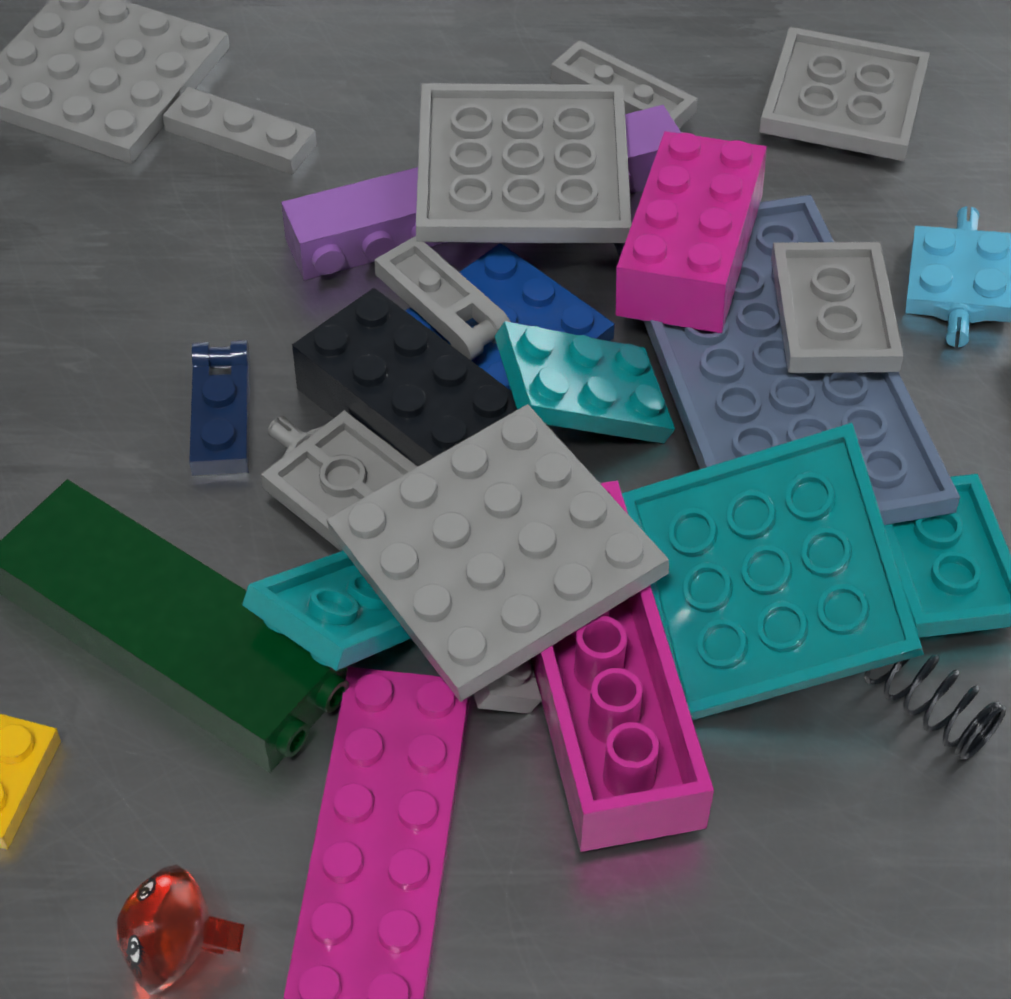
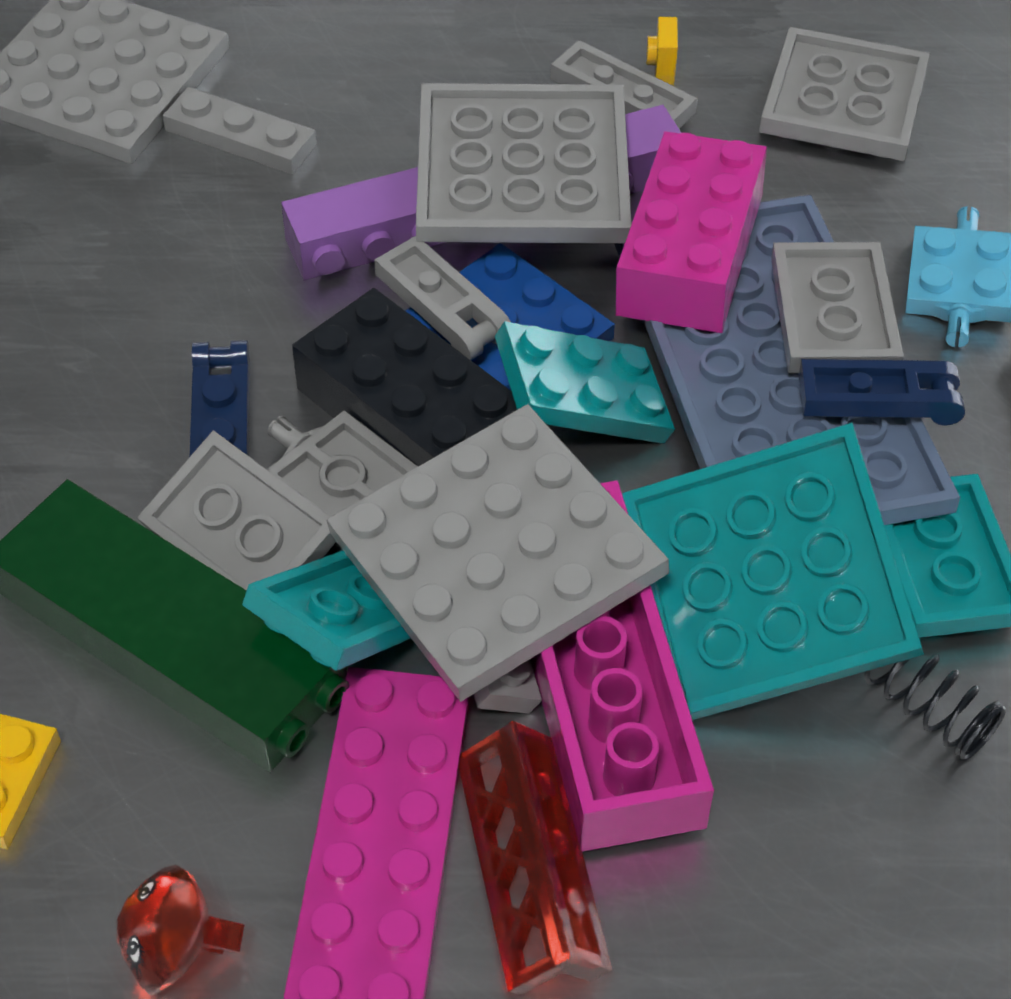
none -> light grey plate [137,430,336,591]
none -> clear red fence [459,721,613,996]
none -> yellow plate [646,16,678,86]
none -> dark blue plate [799,359,965,426]

